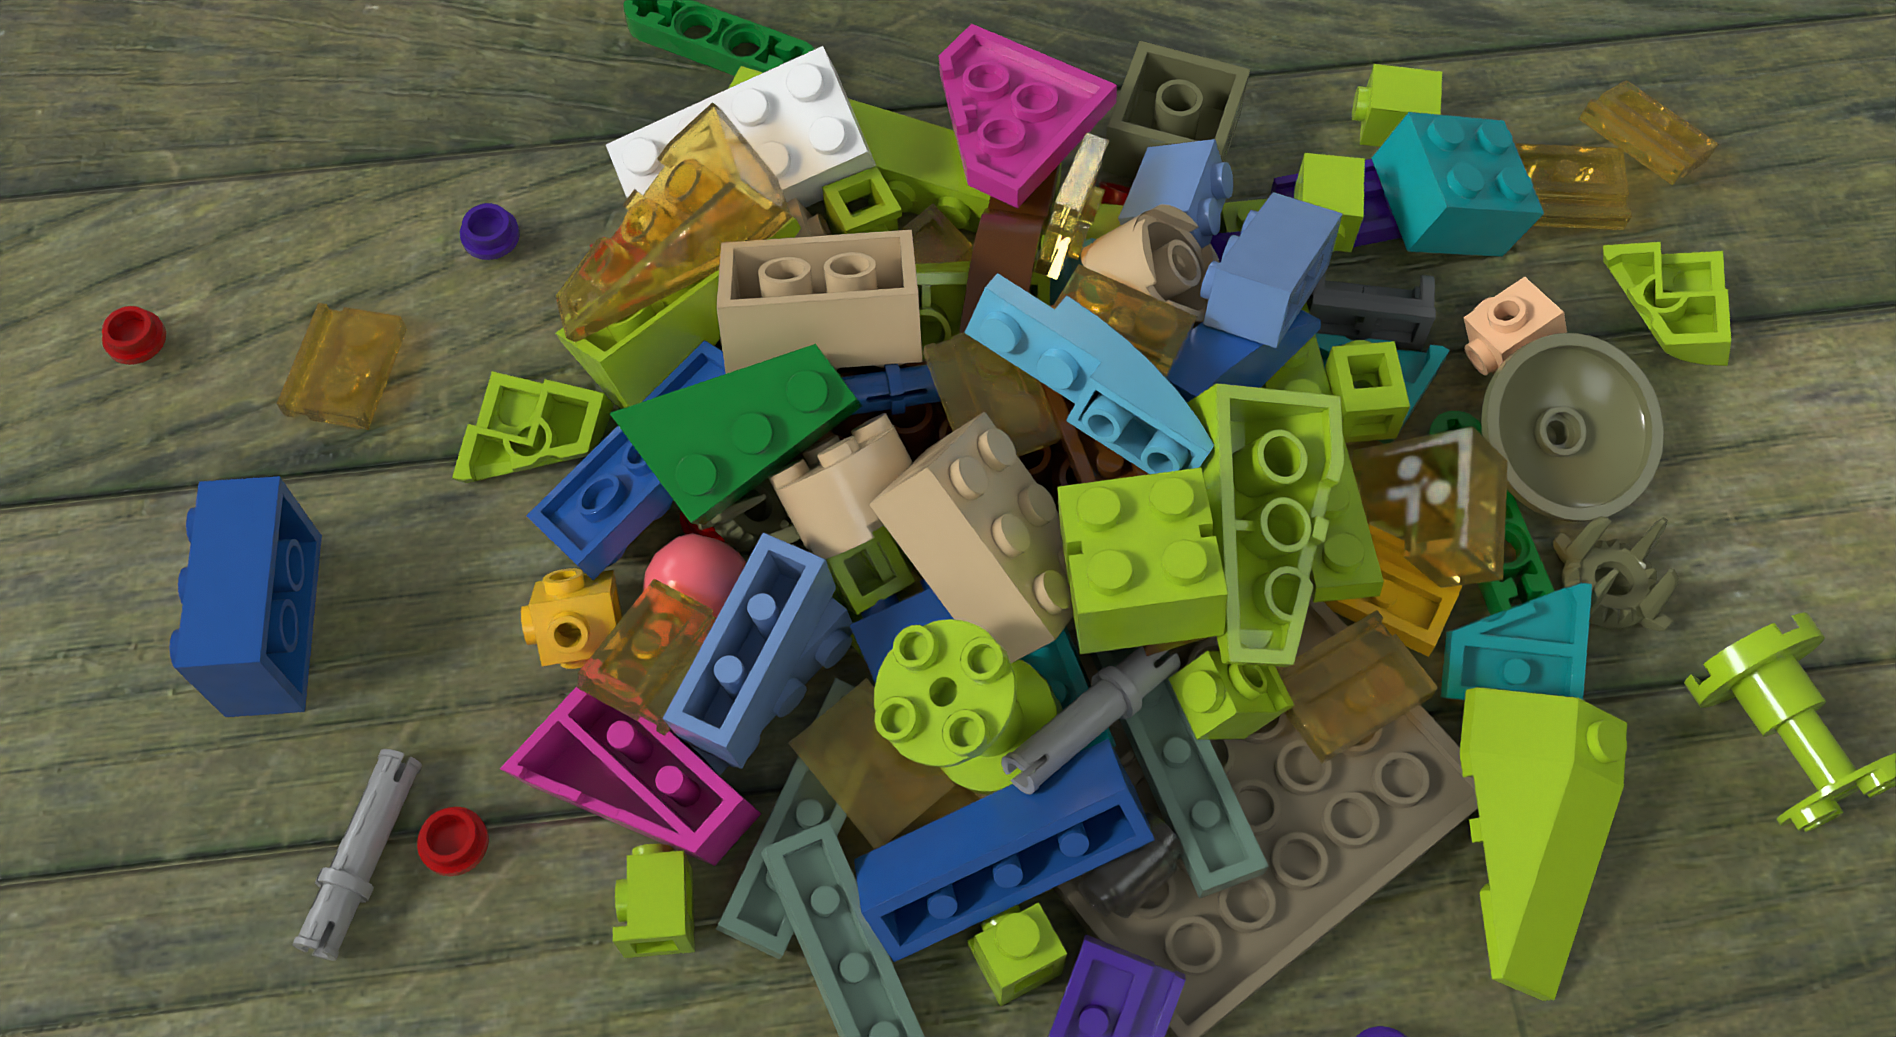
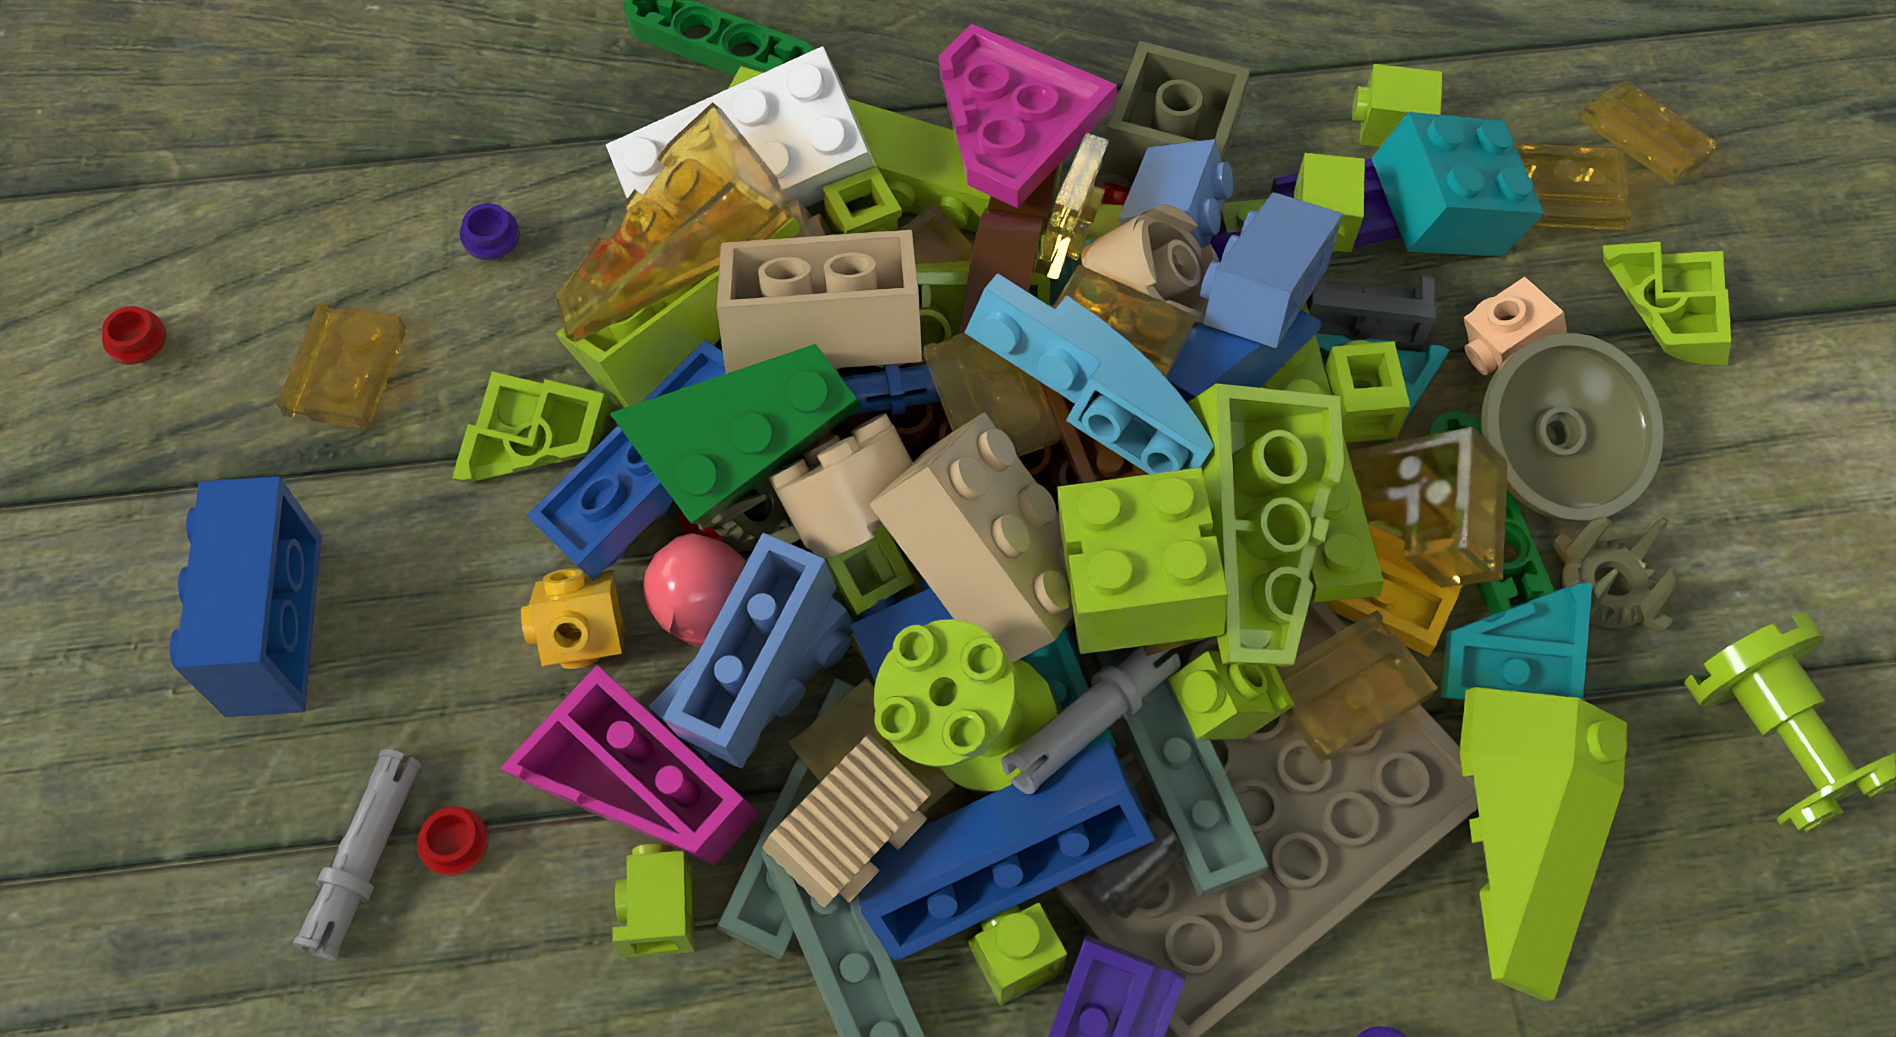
clear yellow plate [577,579,717,736] -> none
none -> tan brick [762,734,931,908]

